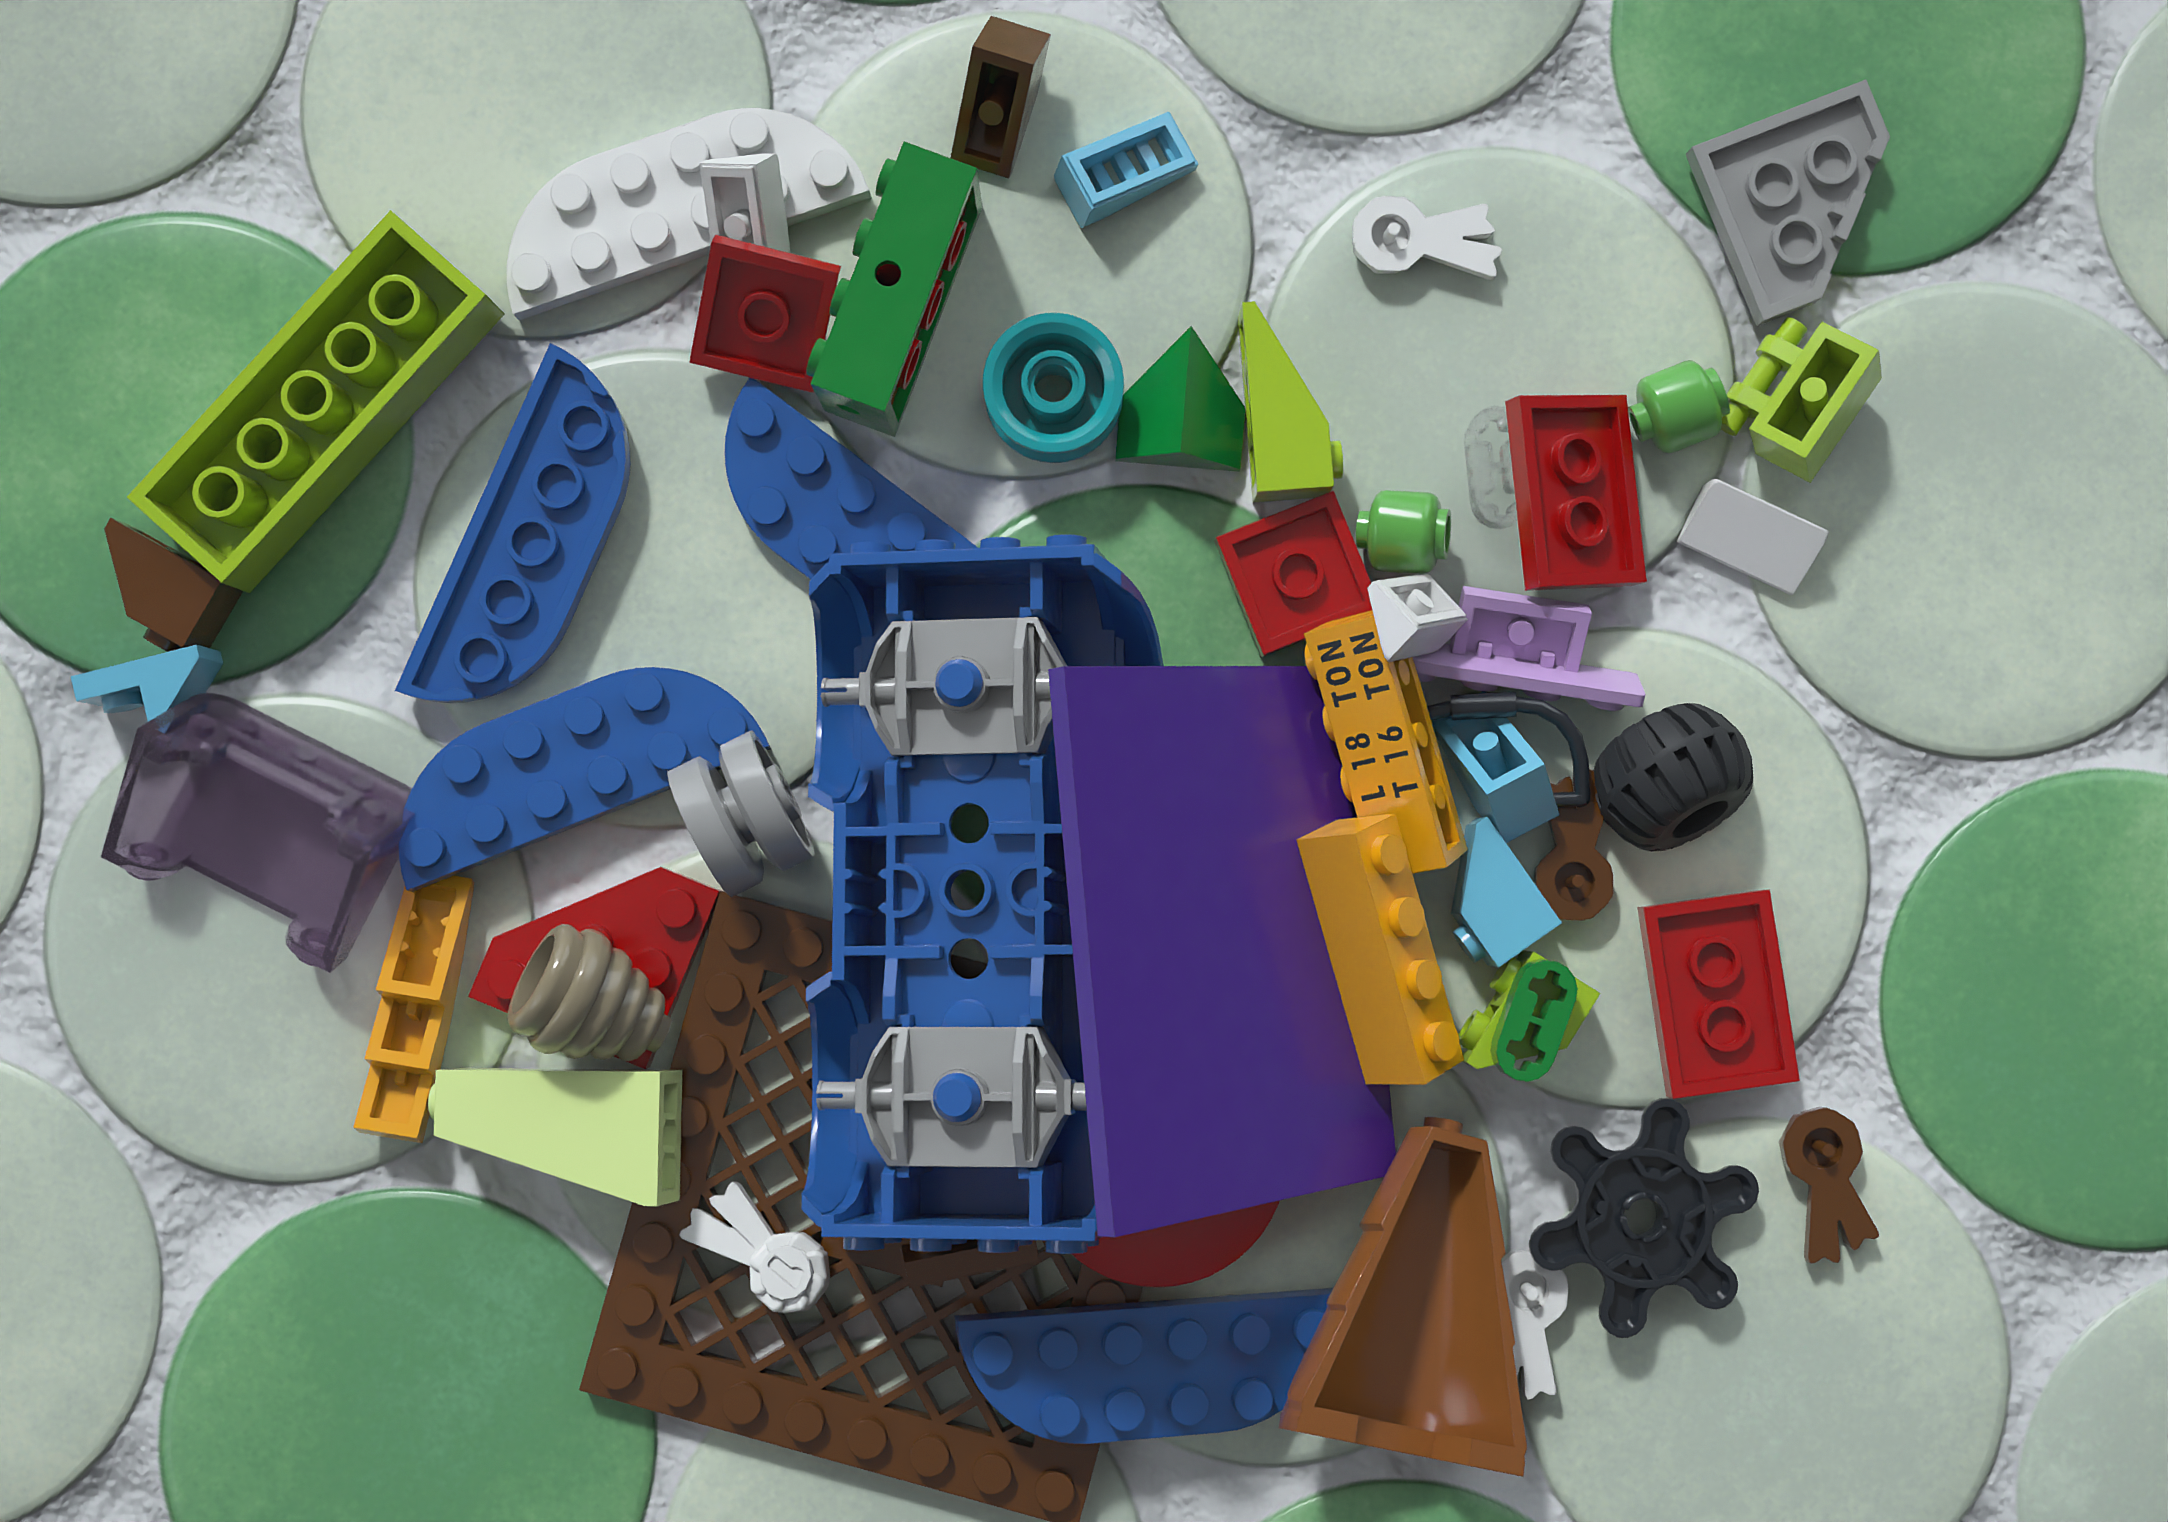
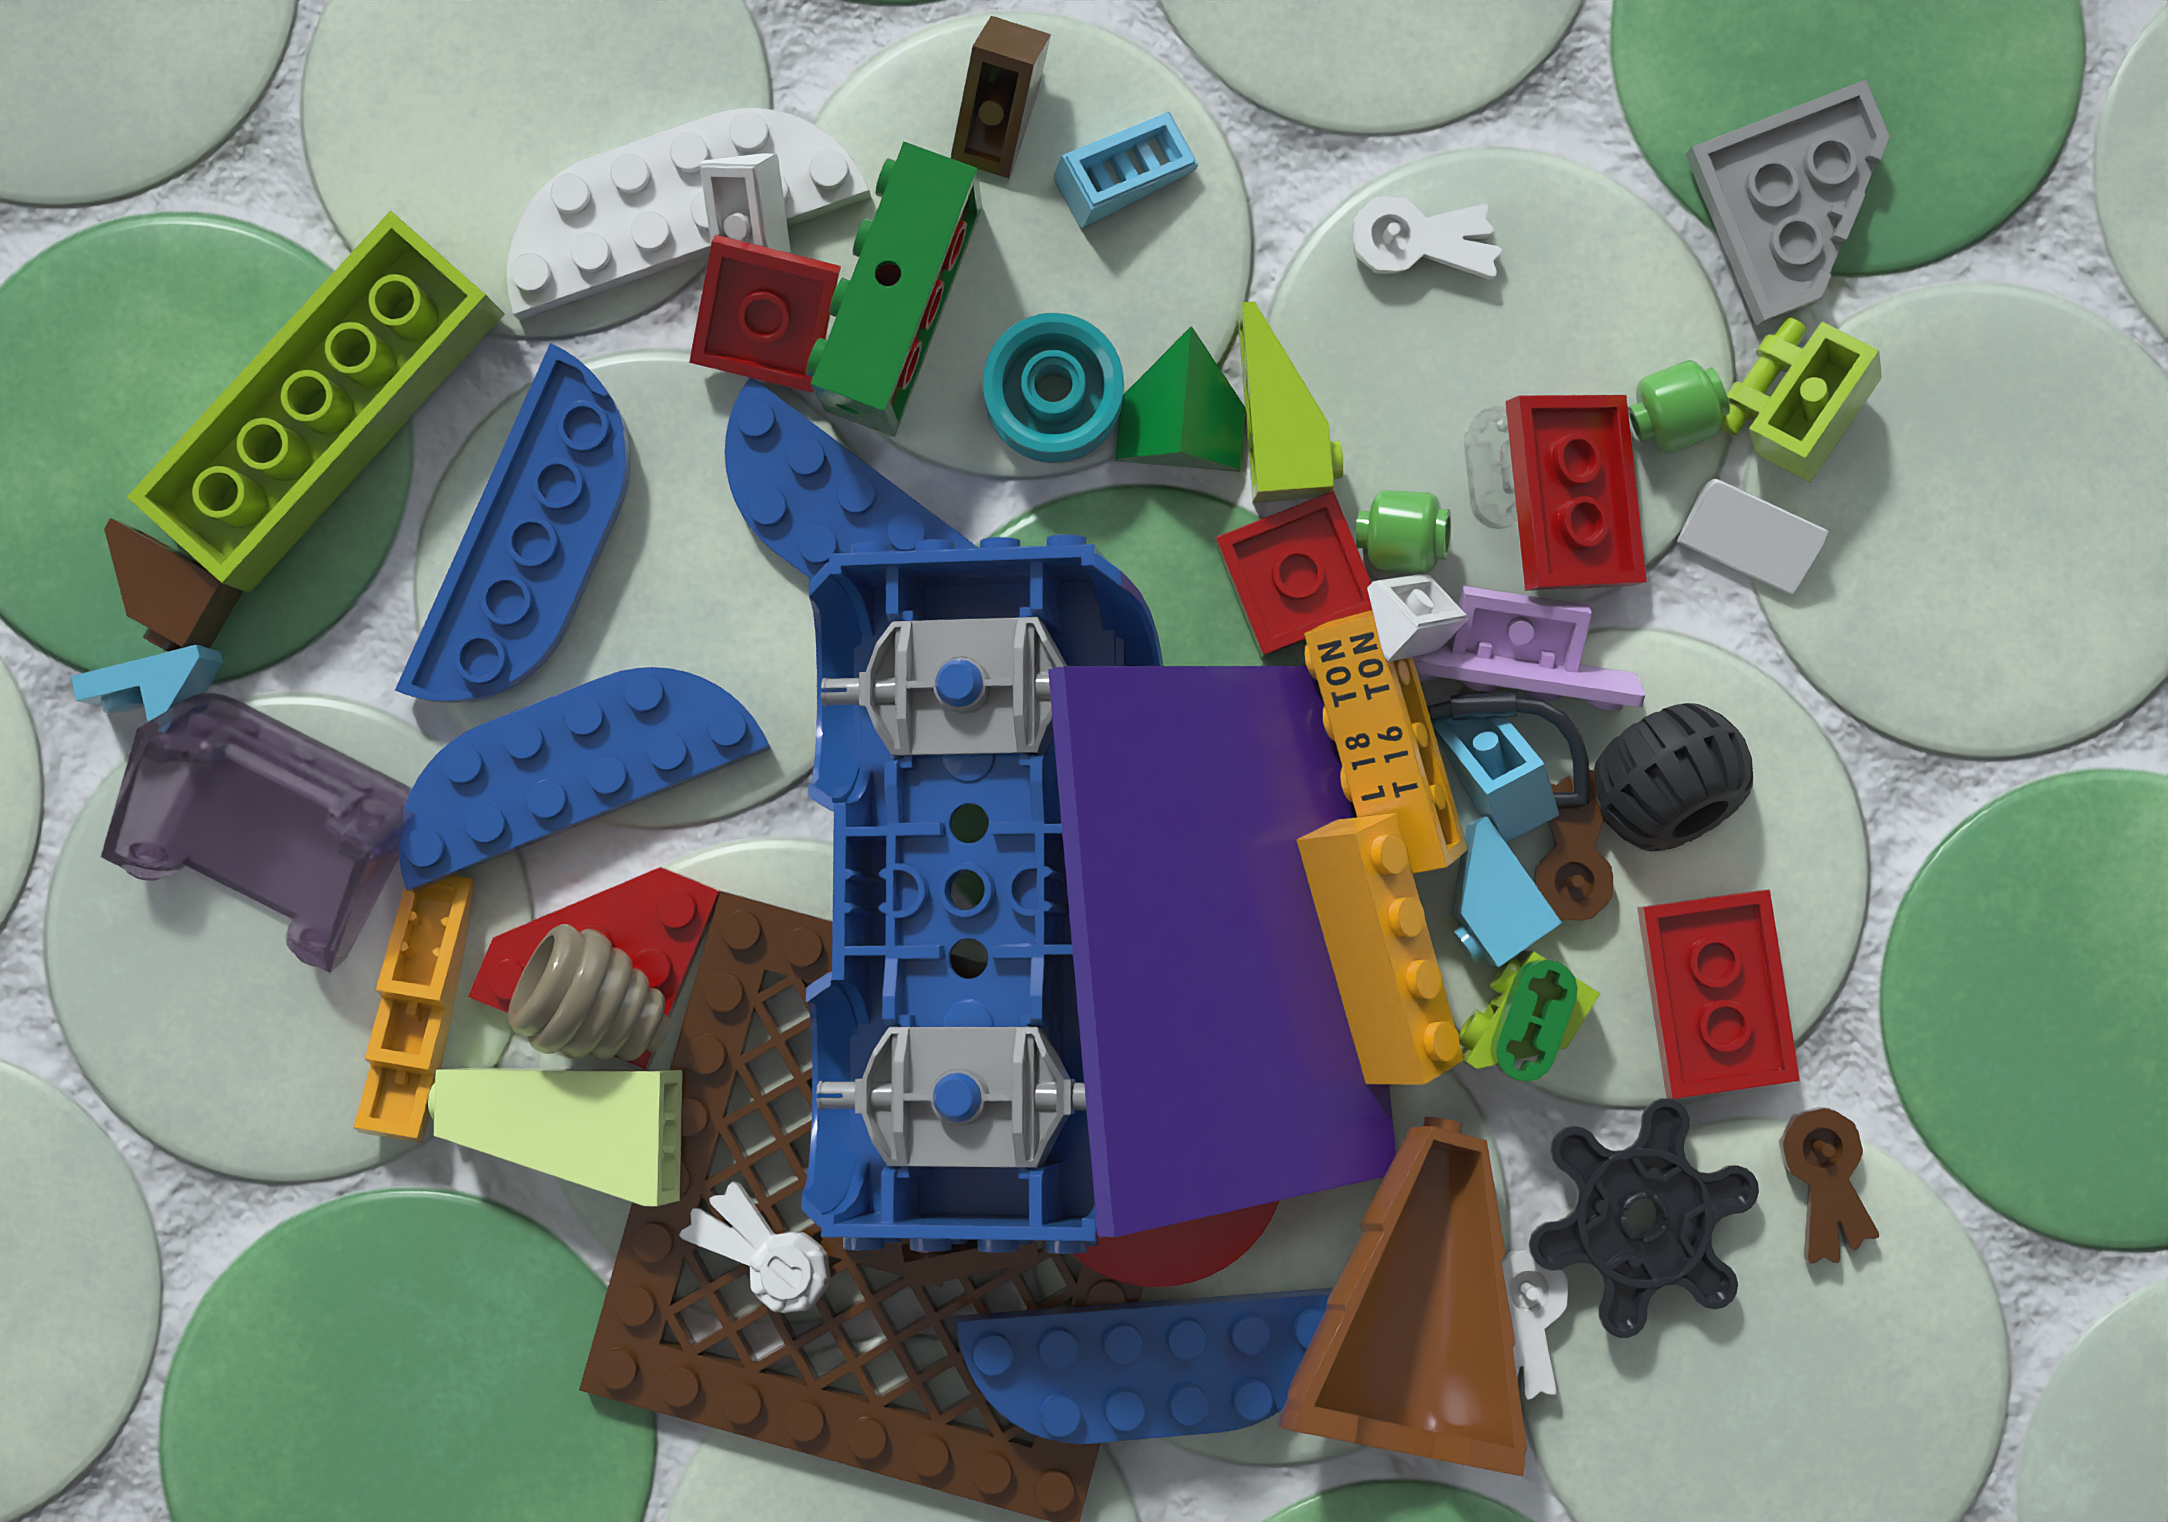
light grey wheel [667,730,815,897] -> none

